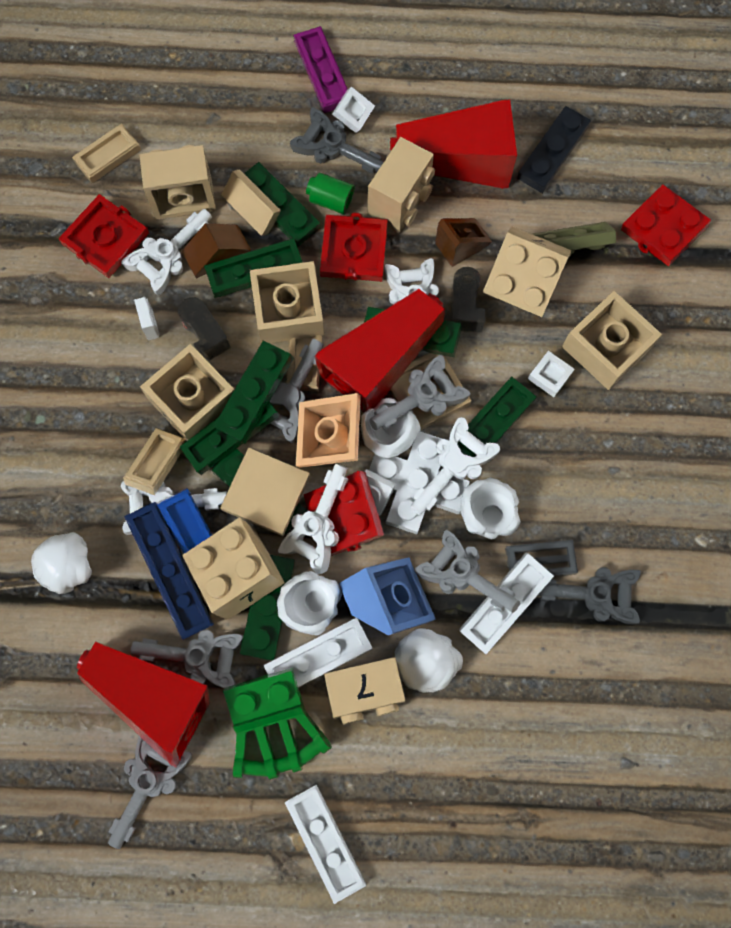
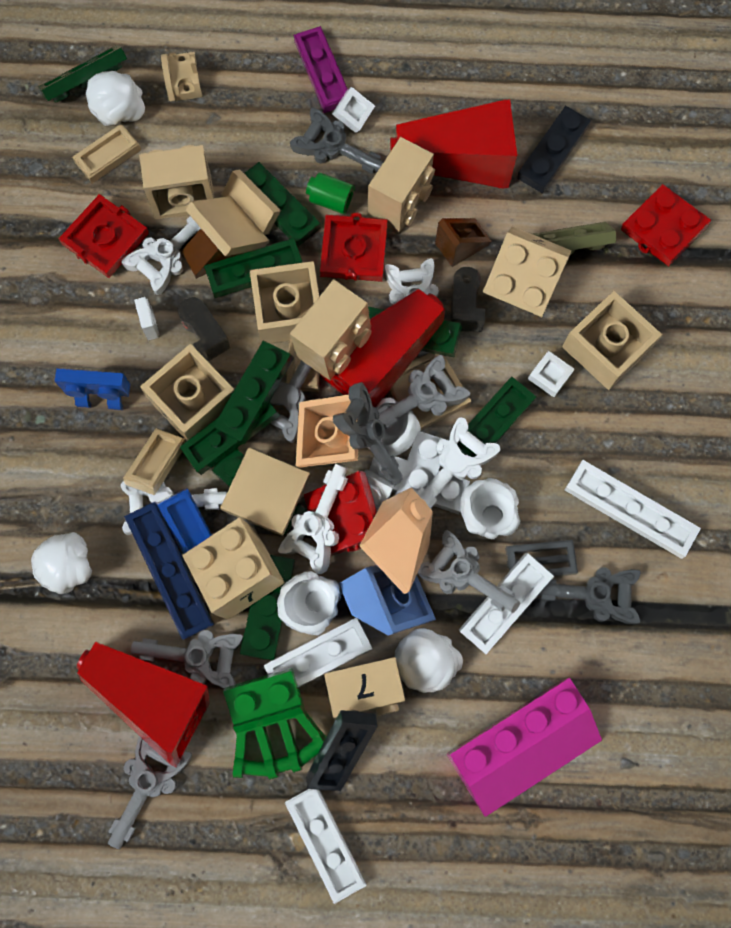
none -> dark green plate [38,45,127,103]
none -> blue plate [55,368,131,410]
none -> white hair [86,71,145,126]
none -> tan piece [161,52,202,101]
none -> tan tile [186,196,269,256]
none -> tan brick [290,279,372,380]
none -> black plate [306,710,378,791]
none -> dark grey piece [333,382,403,484]
none -> light nougat slope [360,487,433,594]
none -> dark pink slope [446,678,602,817]
none -> white plate [565,460,701,559]

